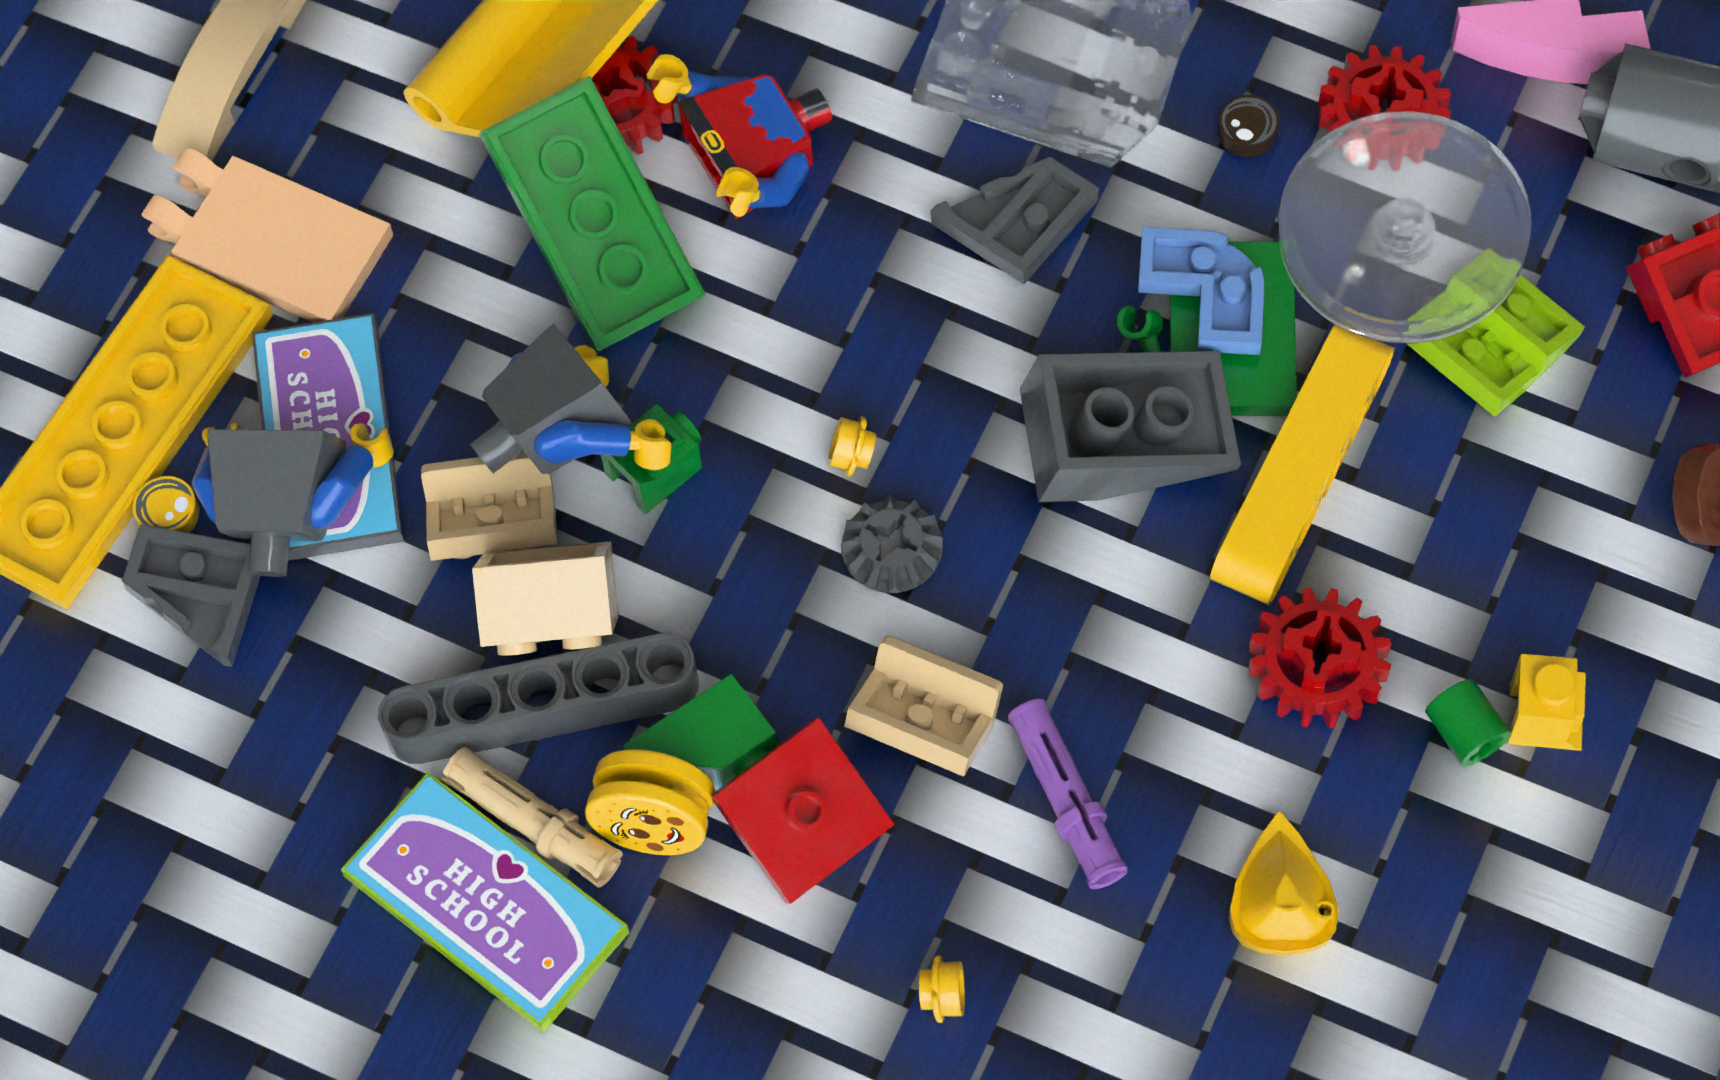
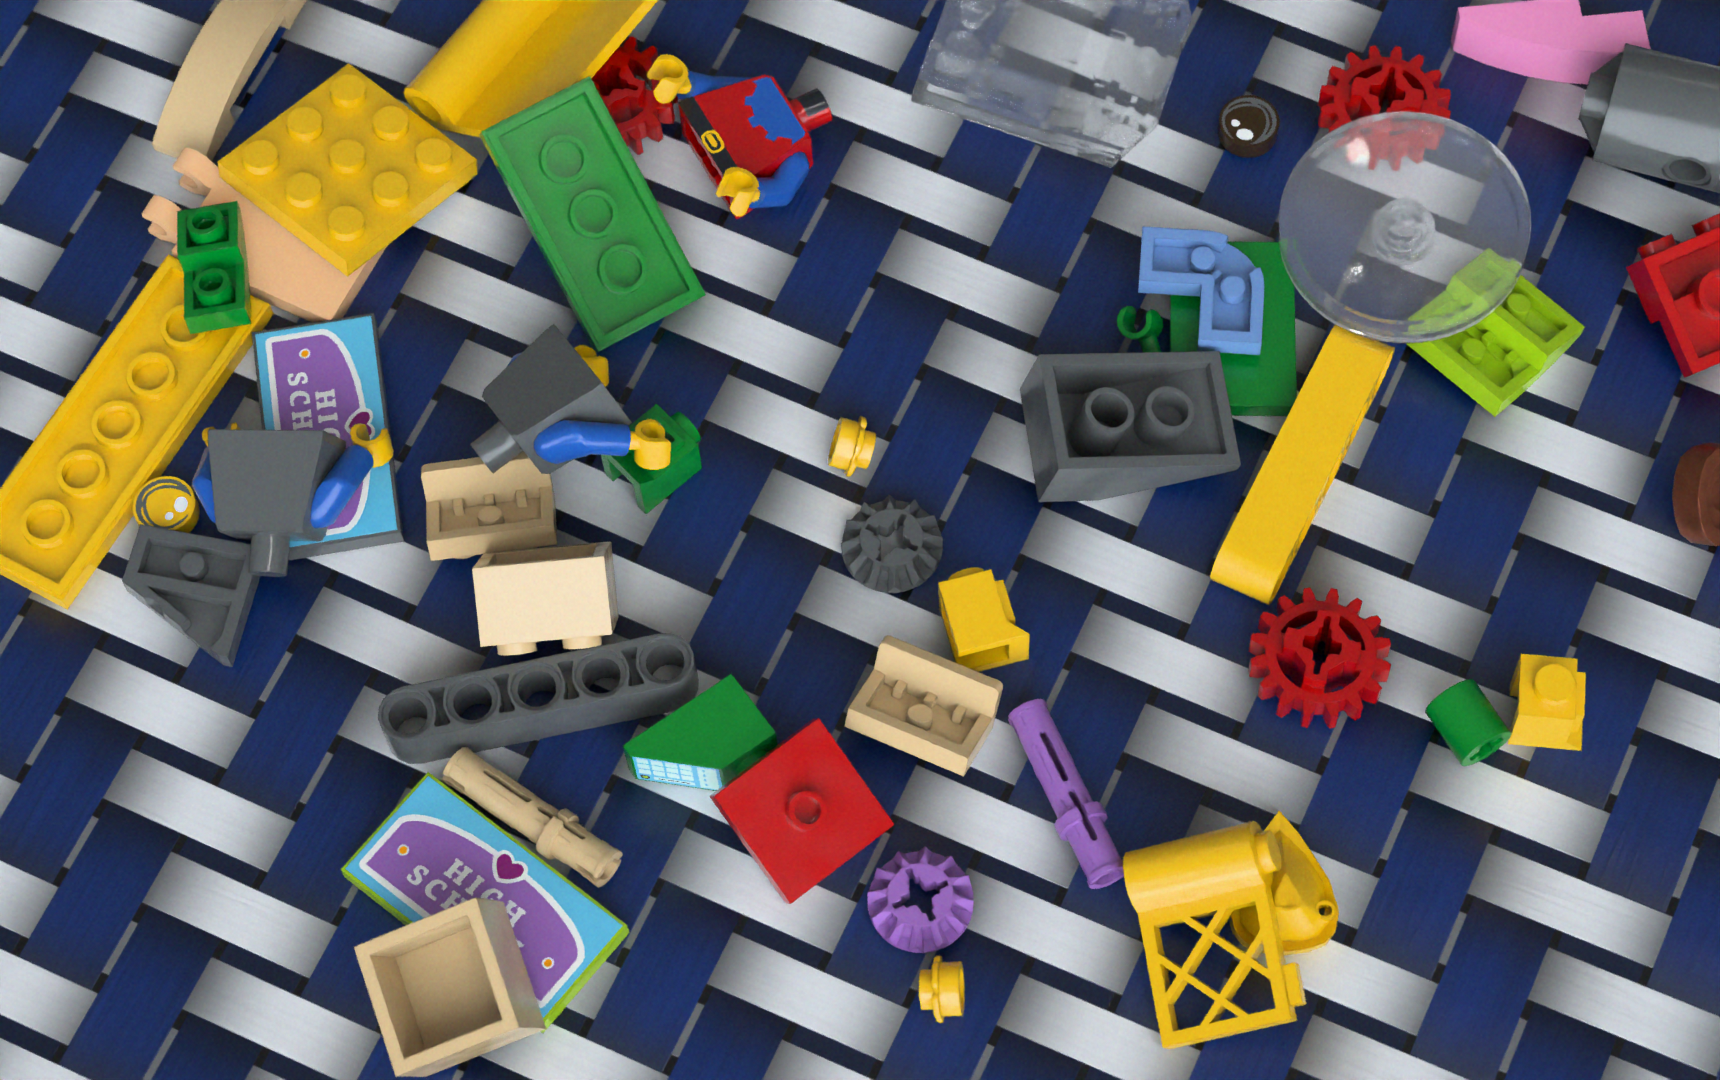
yellow head [585,749,715,855] -> none
dark grey wing [930,157,1098,284] -> none
none -> green slope [177,201,251,334]
none -> yellow plate [218,63,477,277]
none -> tan piece [354,897,546,1077]
none -> medium lavender gear [867,847,974,953]
none -> yellow window [938,567,1030,672]
none -> yellow piece [1123,821,1306,1049]

